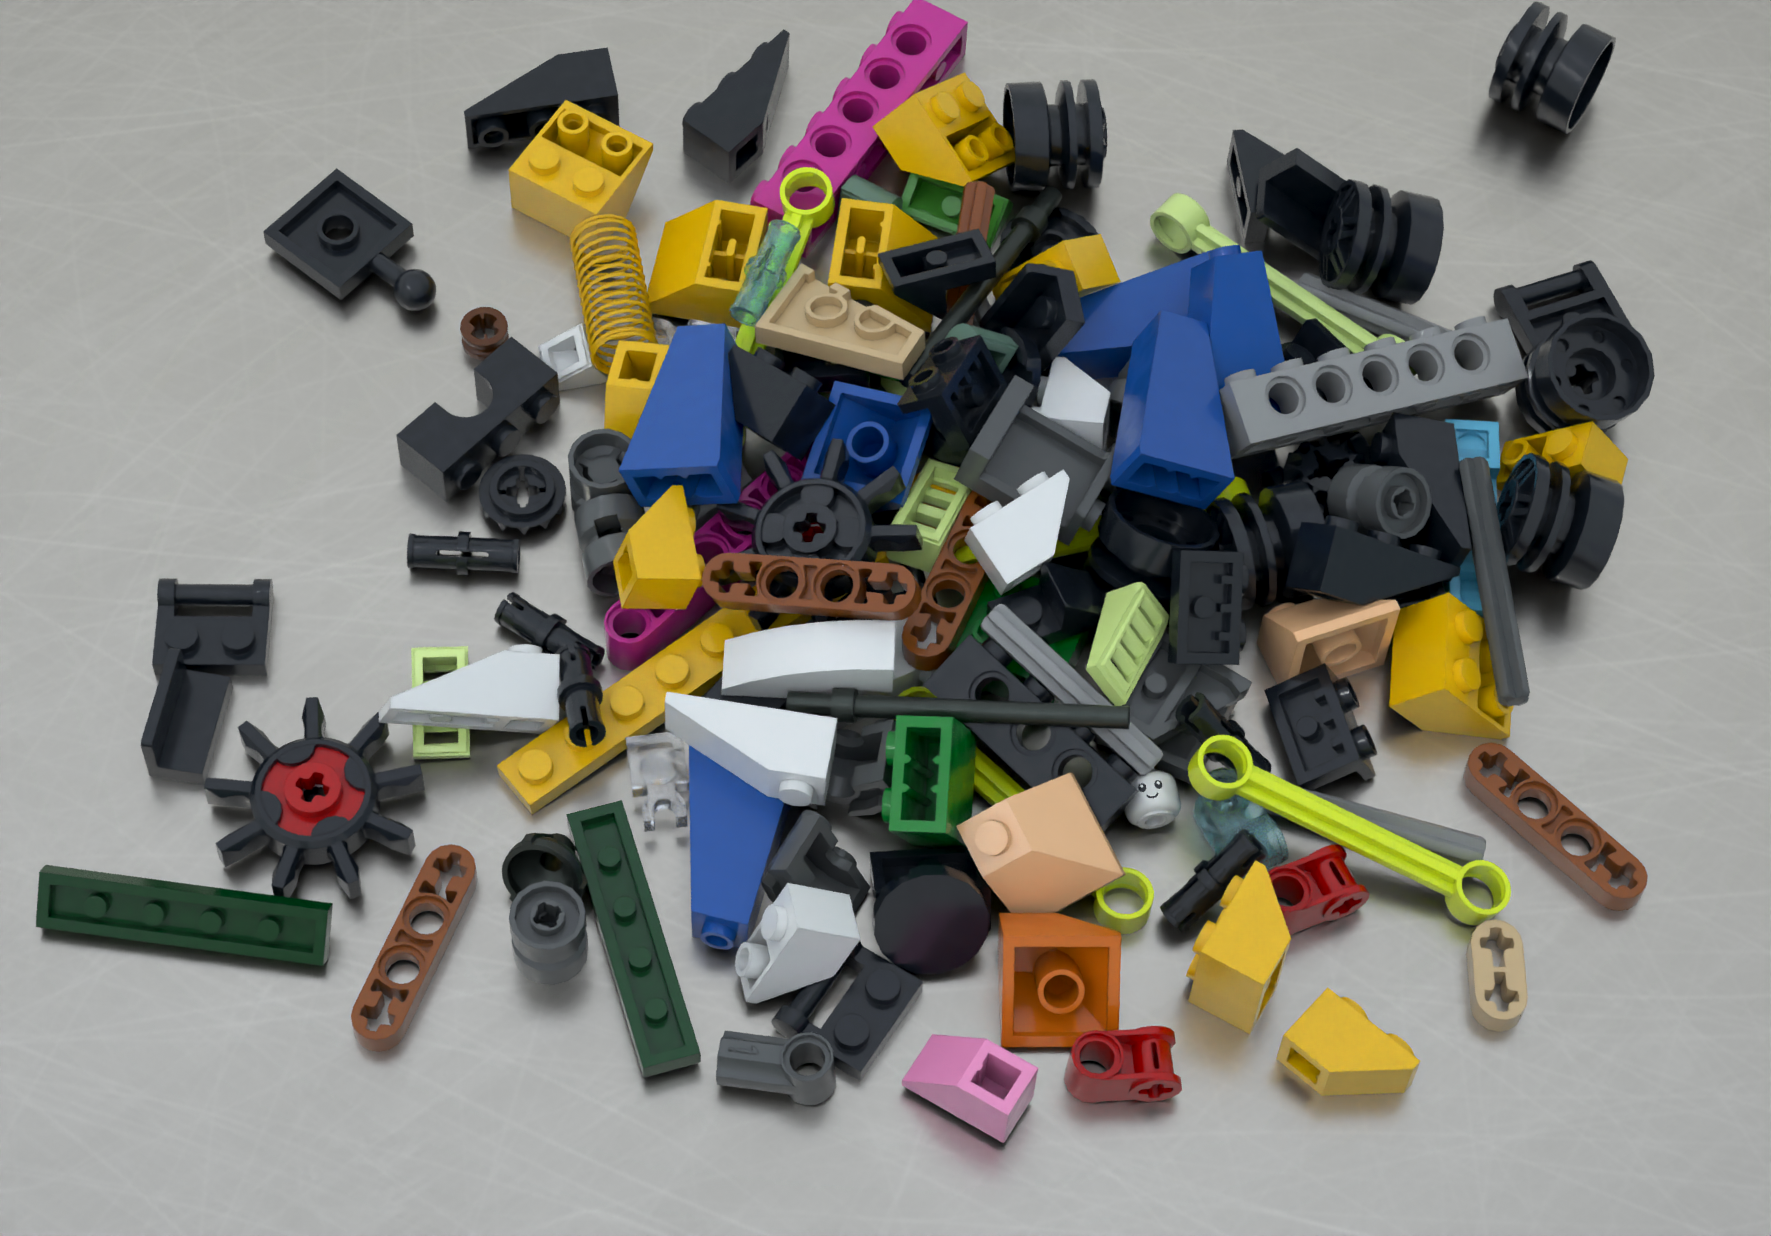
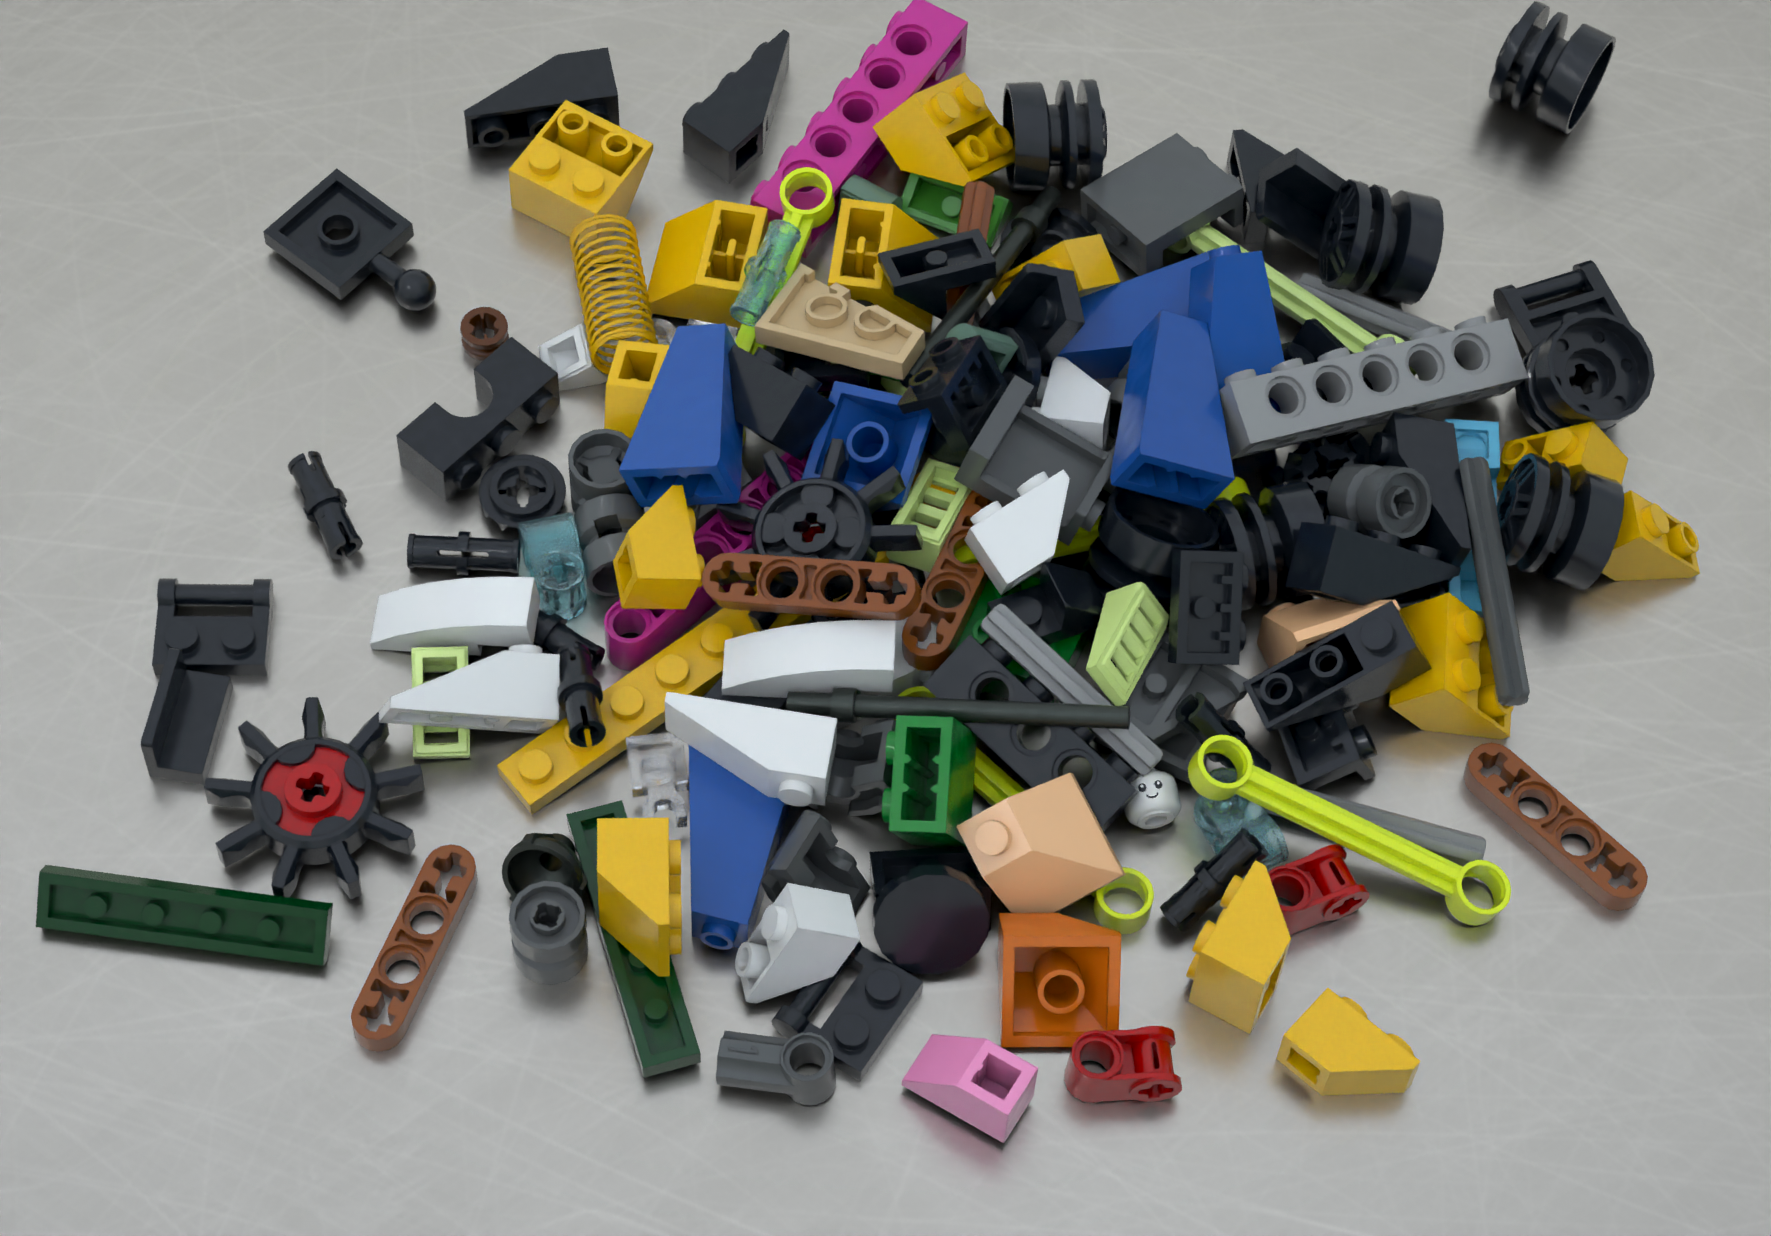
tan beam [1466,919,1528,1032] -> none
none -> black pin [288,451,363,559]
none -> white slope [370,576,541,656]
none -> clear light blue piece [517,512,587,621]
none -> yellow slope [597,817,682,977]
none -> dark grey panel [1080,133,1245,276]
none -> black slope [1243,600,1432,732]
none -> yellow slope [1601,490,1700,581]

